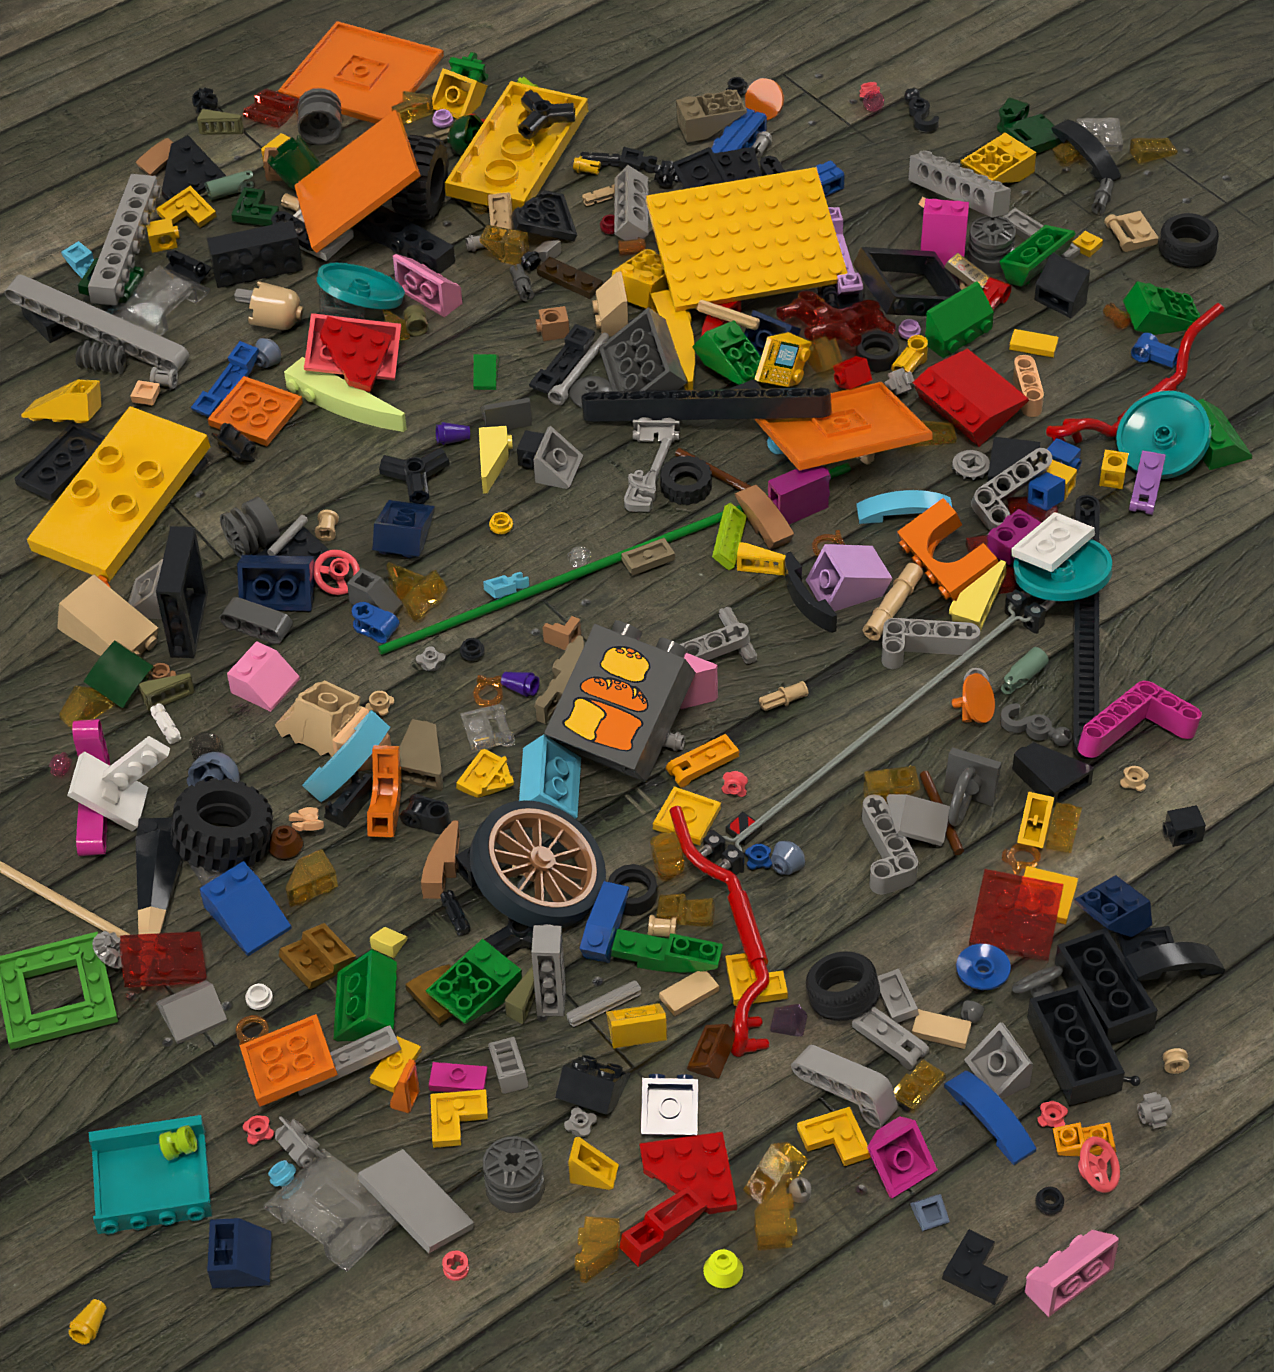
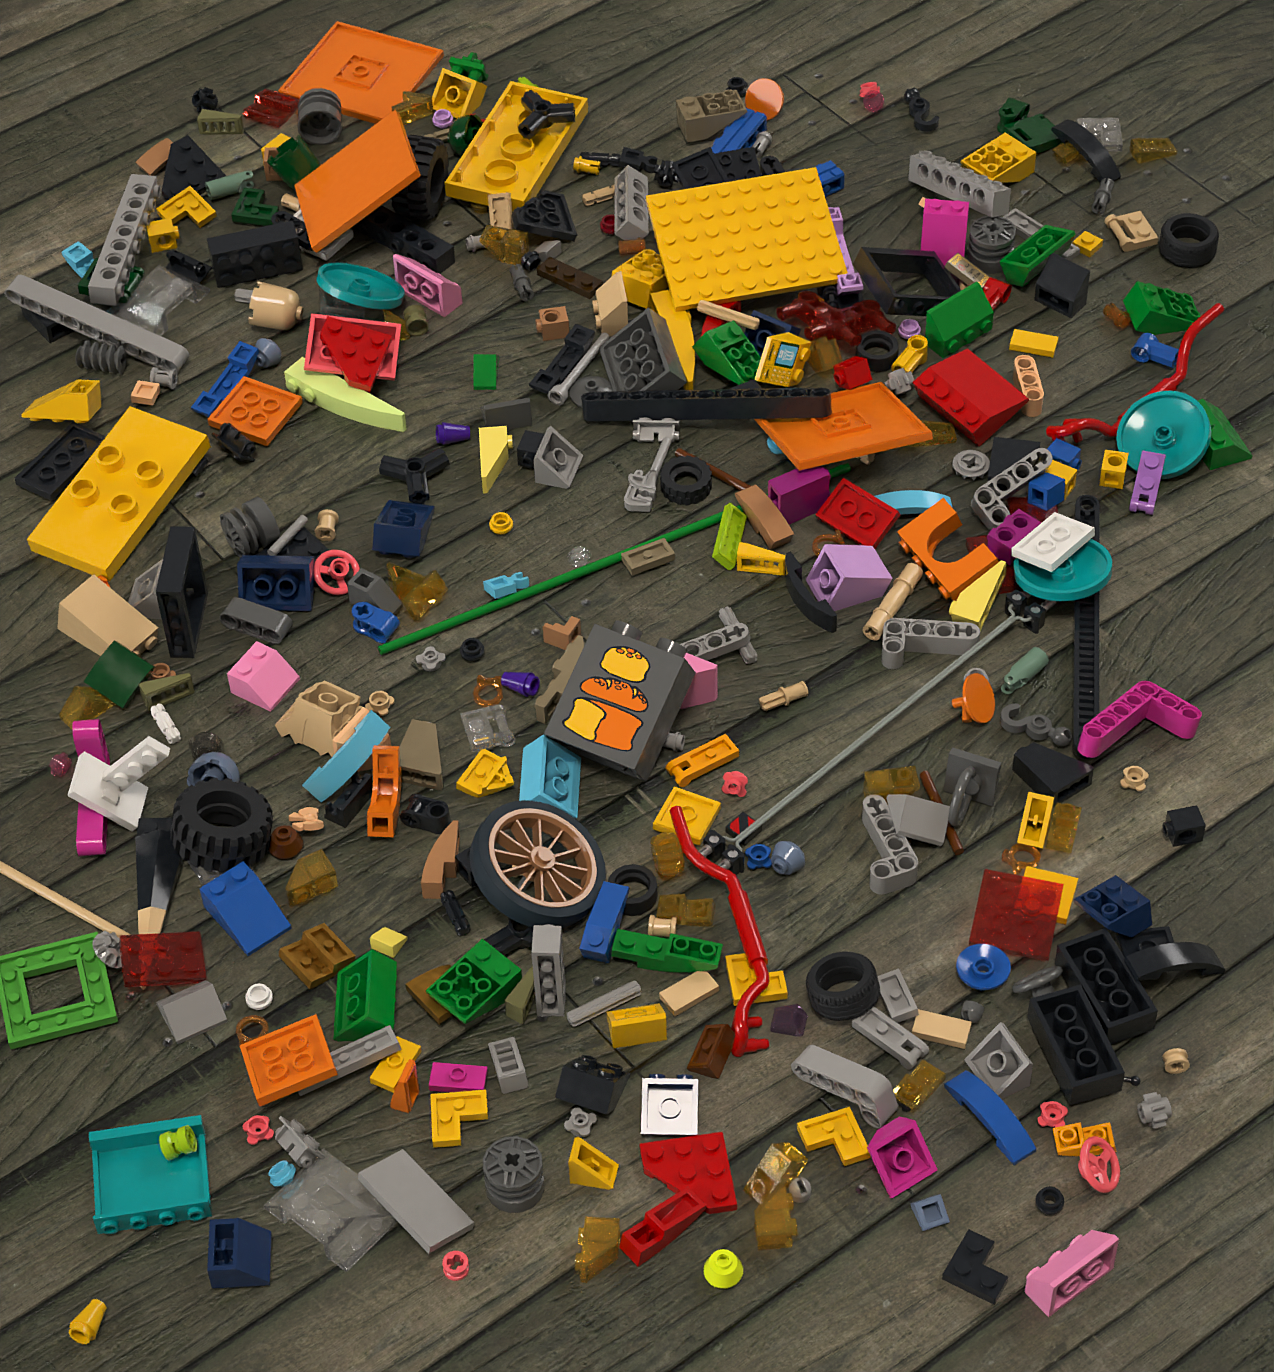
none -> red plate [816,478,901,549]

